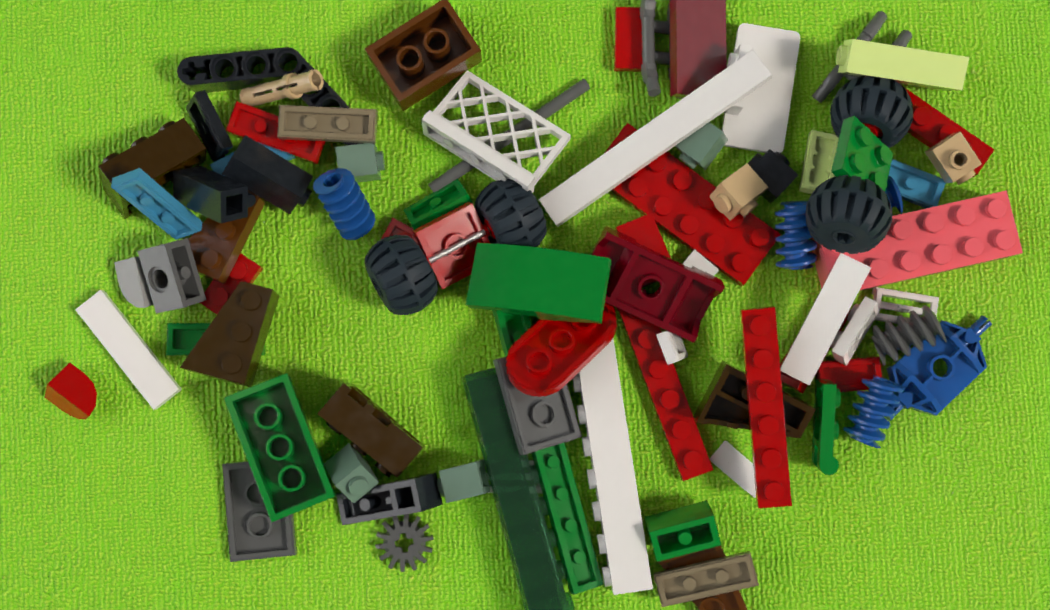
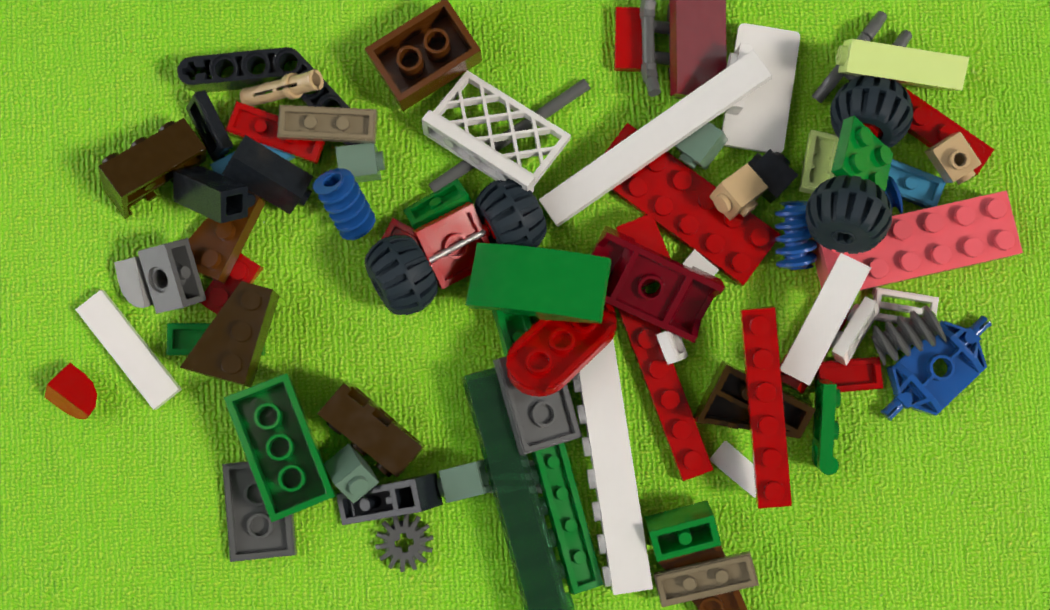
dark azure tile [111,168,203,240] -> none
blue piece [842,375,905,448] -> none

